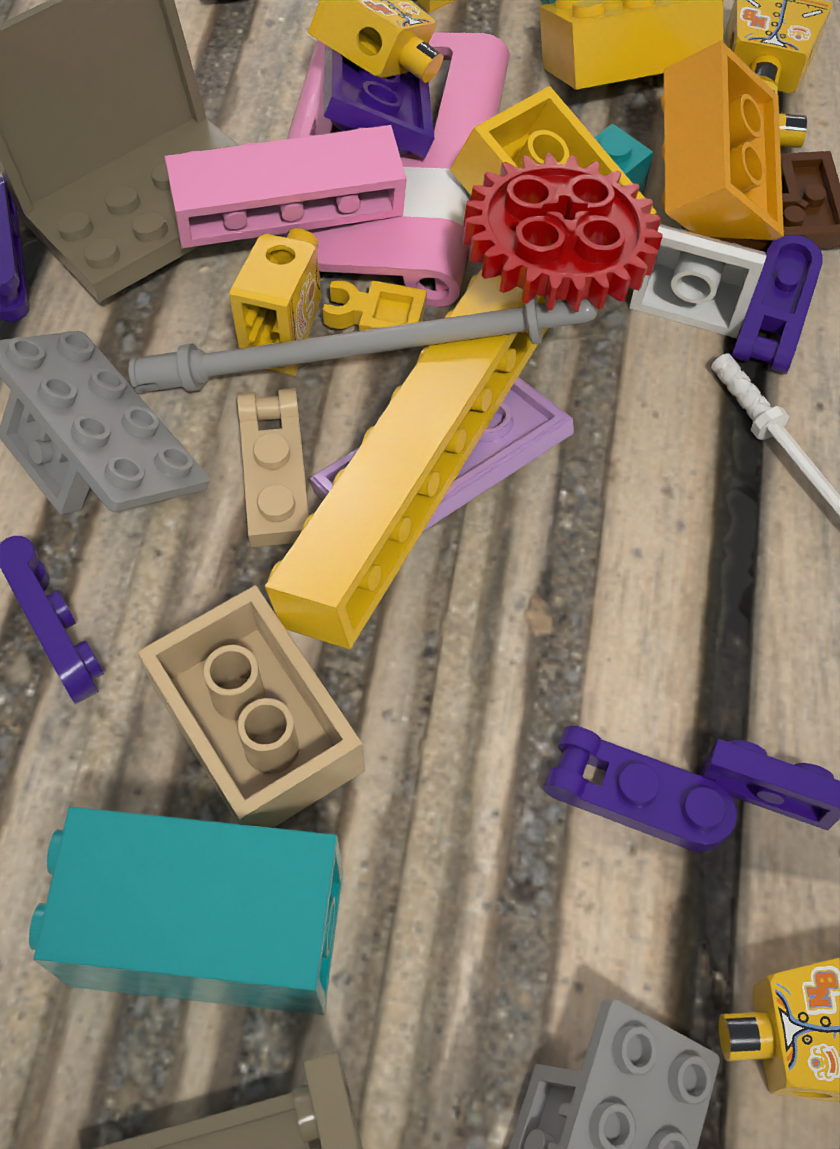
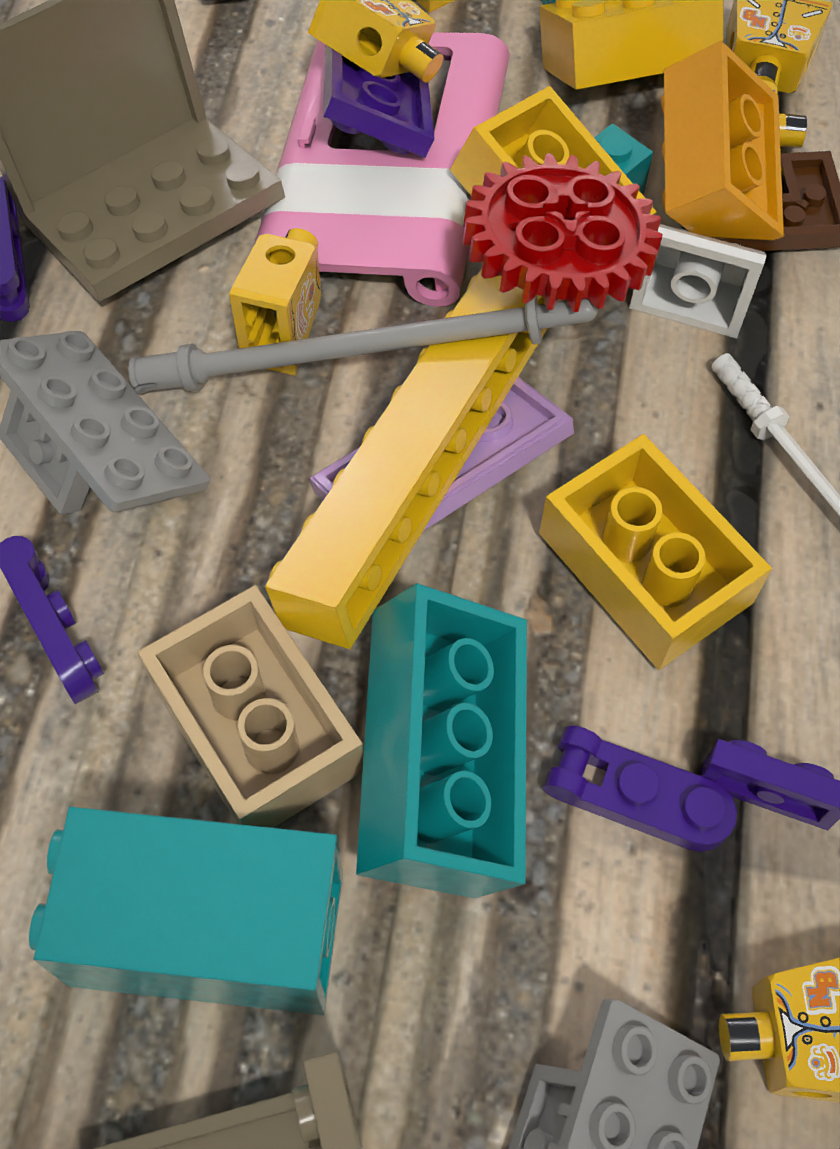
bright pink brick [165,125,406,248] -> none
tan plate [237,388,309,548] -> none
yellow plate [323,281,427,349] -> none
dark purple plate [732,235,823,374] -> none
none -> teal brick [356,583,527,899]
none -> yellow brick [539,433,773,670]

